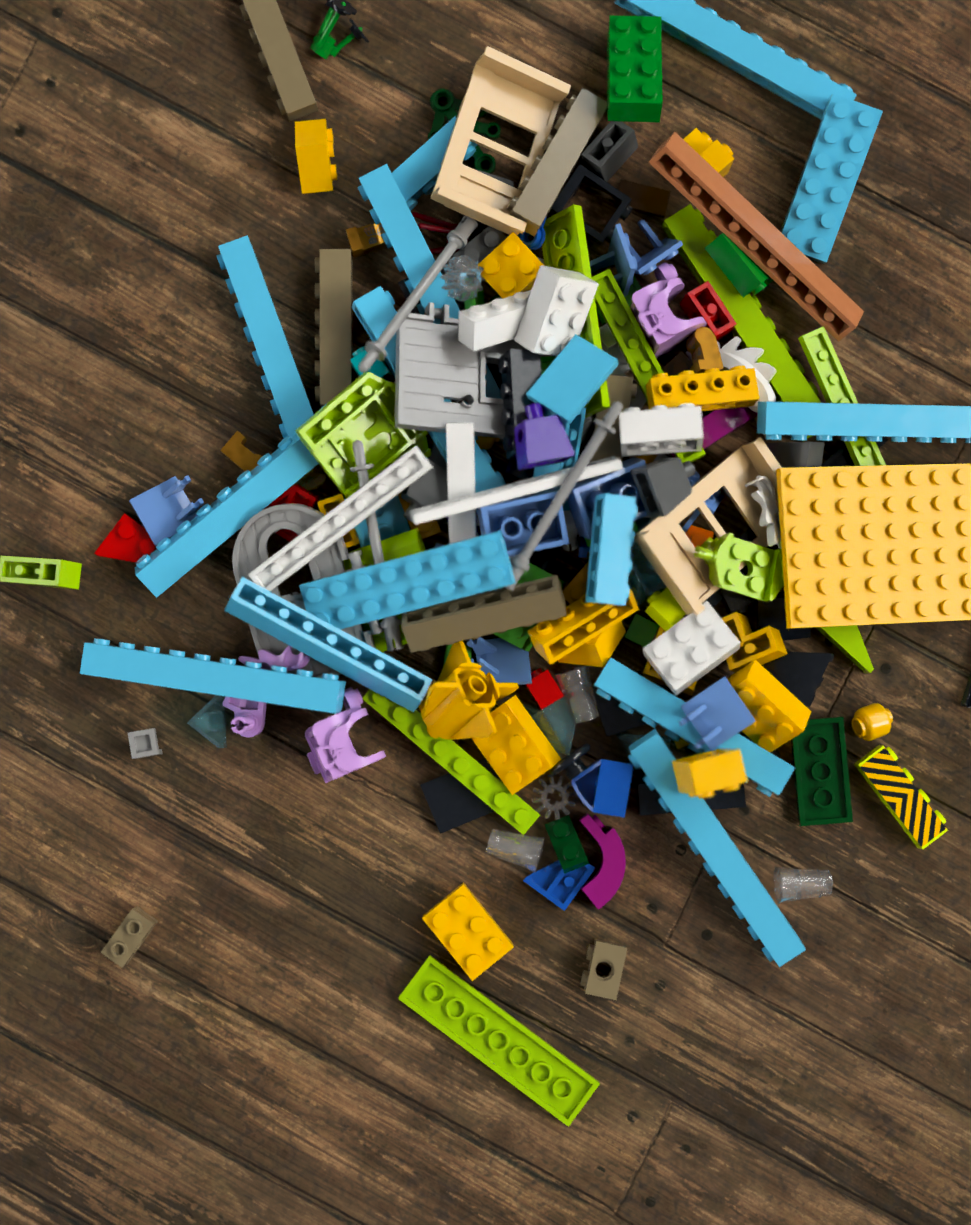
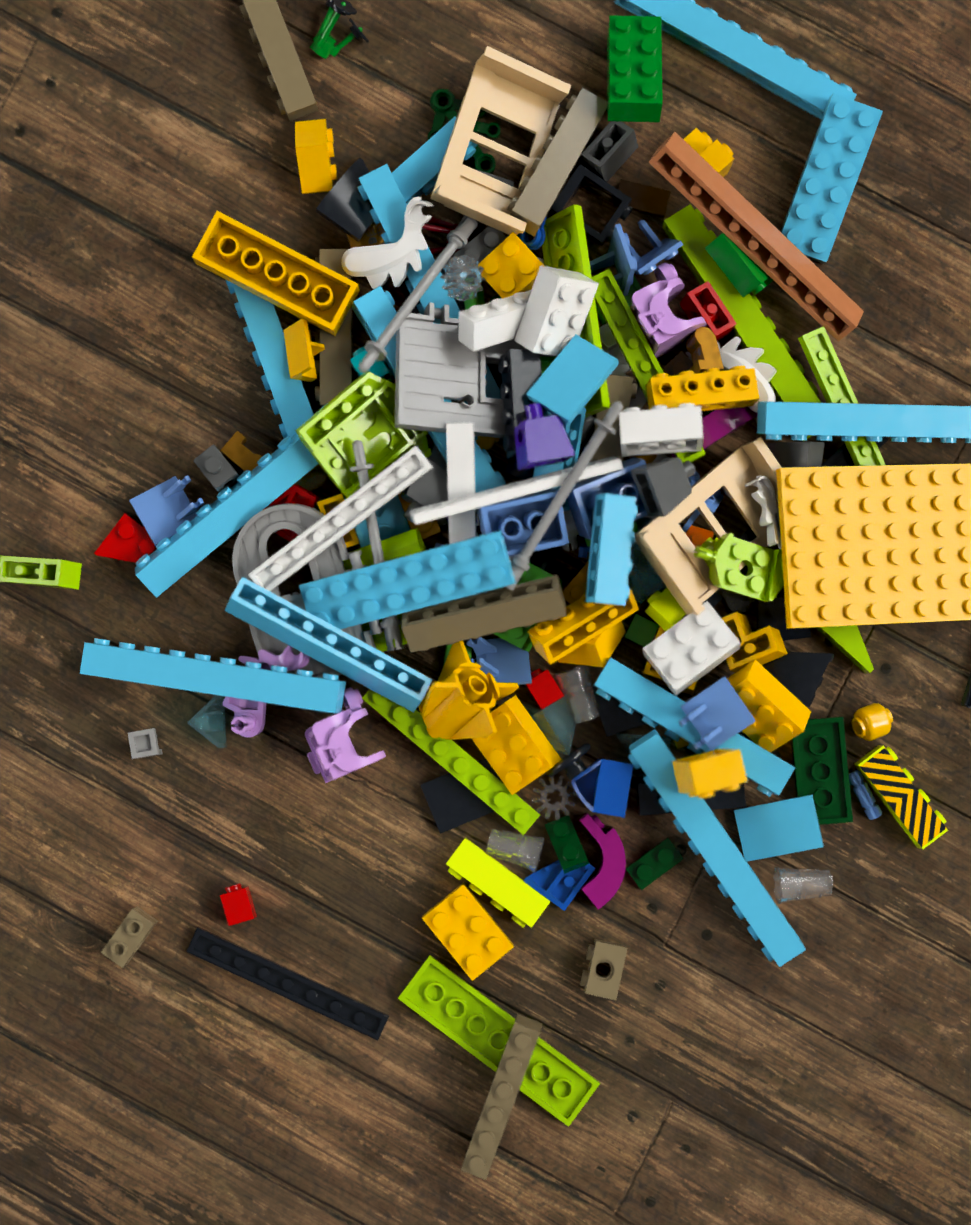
none -> black tile [186,927,389,1040]
none -> yellow brick [192,211,360,336]
none -> dark grey torso [193,444,239,492]
none -> red brick [220,883,257,926]
none -> yellow panel [283,319,325,382]
none -> black slope [316,158,375,242]
none -> white animal [341,197,433,289]
none -> neon yellow brick [446,837,550,928]
none -> dark tan brick [461,1014,543,1180]
none -> dark green plate [625,837,683,890]
none -> medium azure tile [734,794,824,862]
none -> medium blue axle [849,770,882,820]

